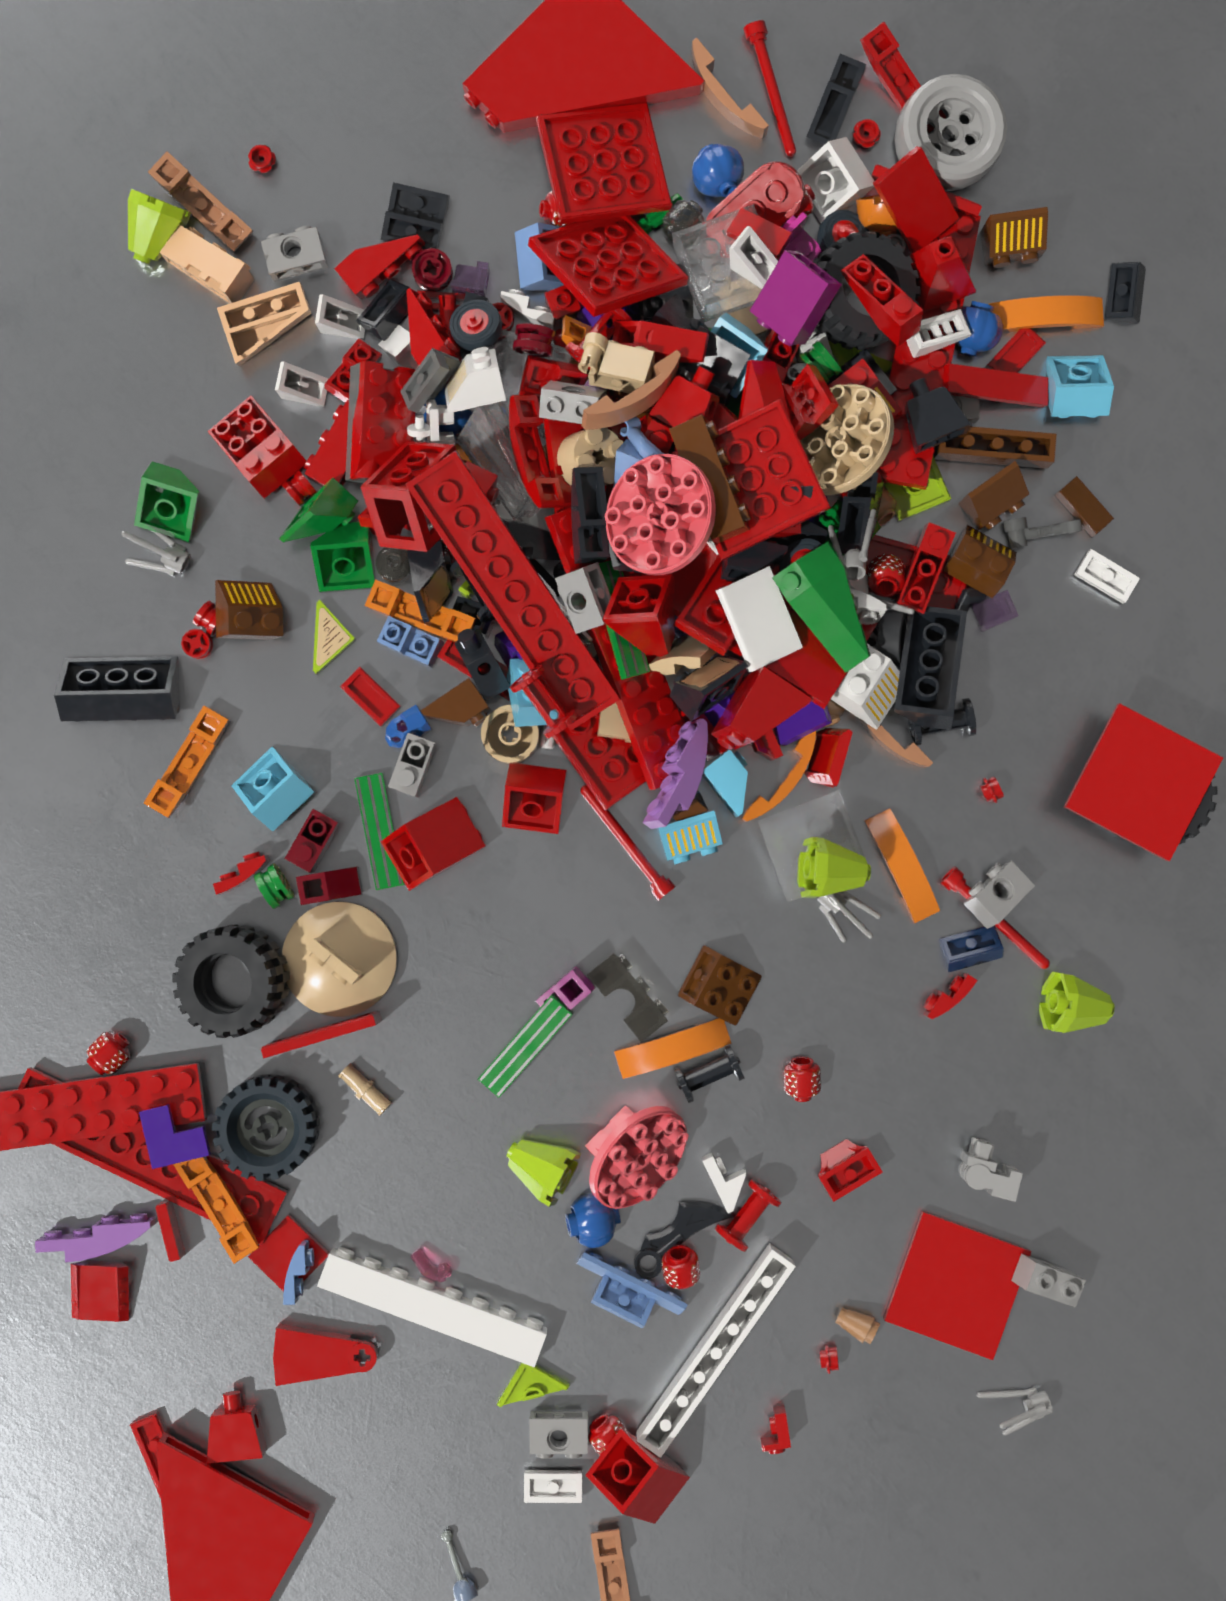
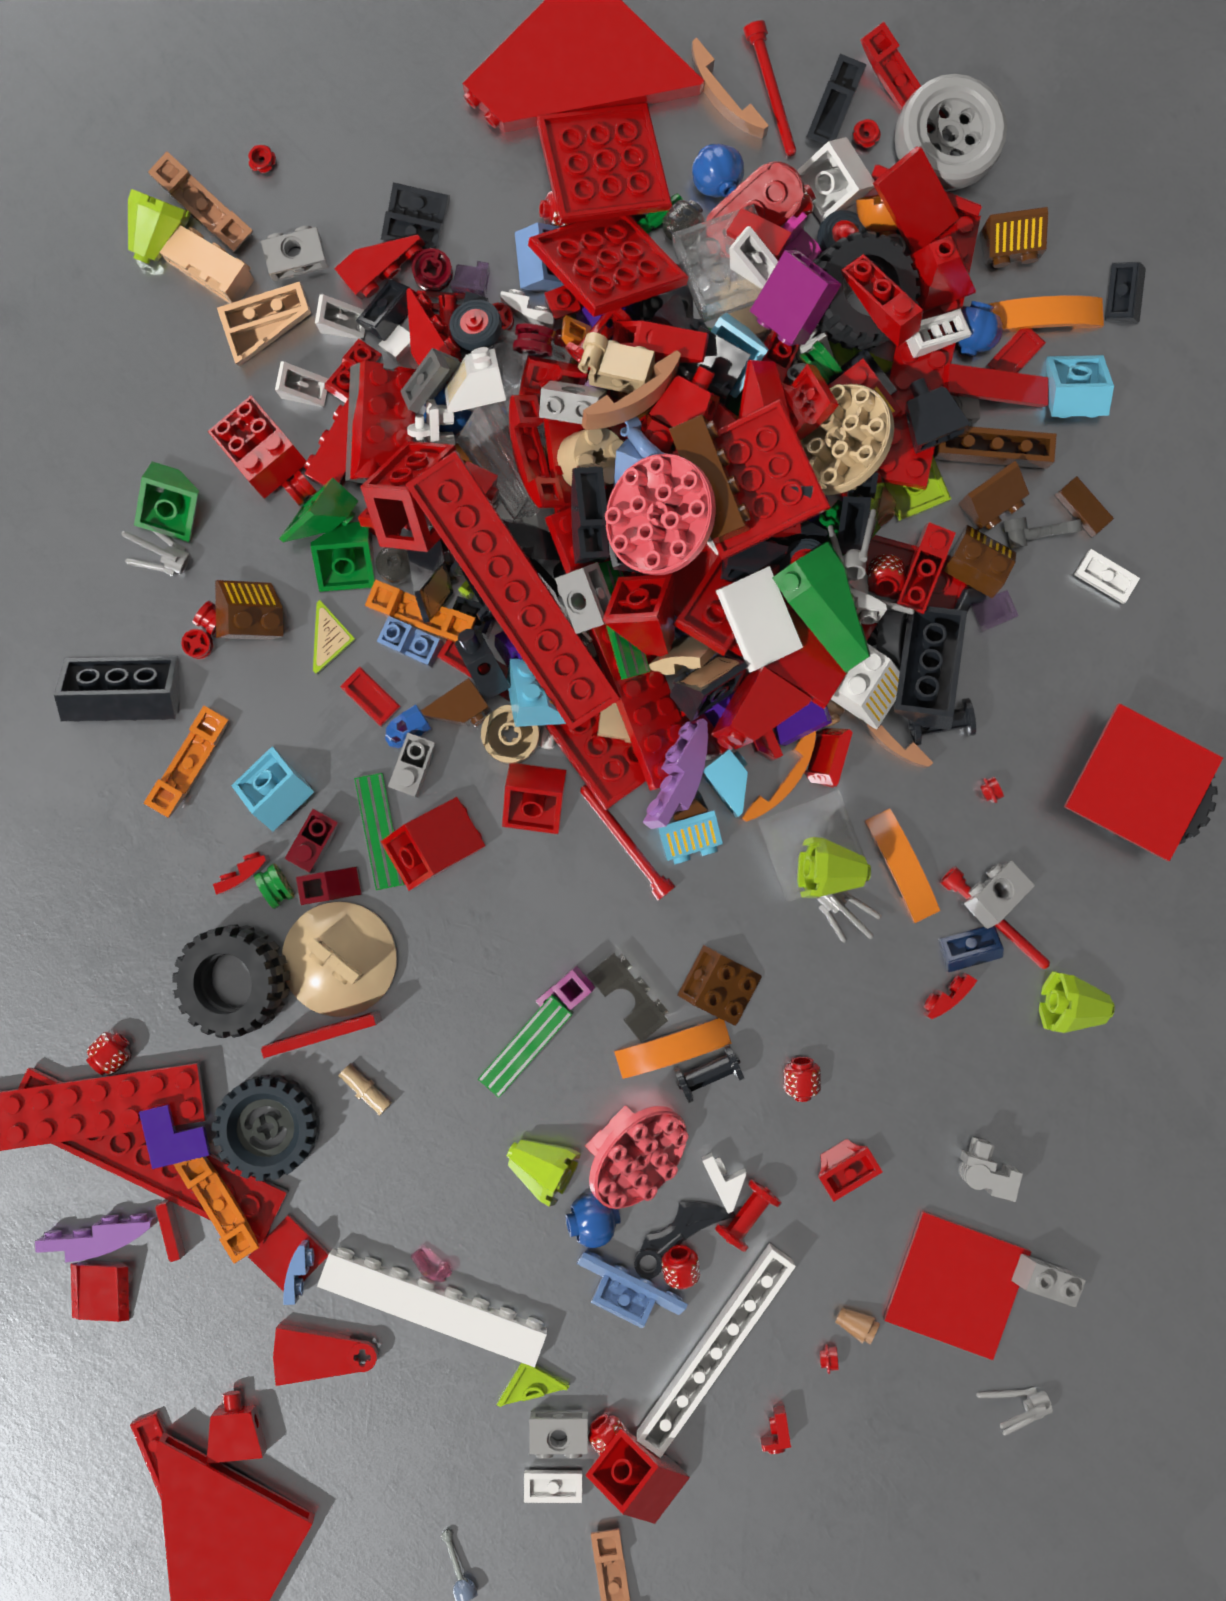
red hose [510,665,578,738] -> none

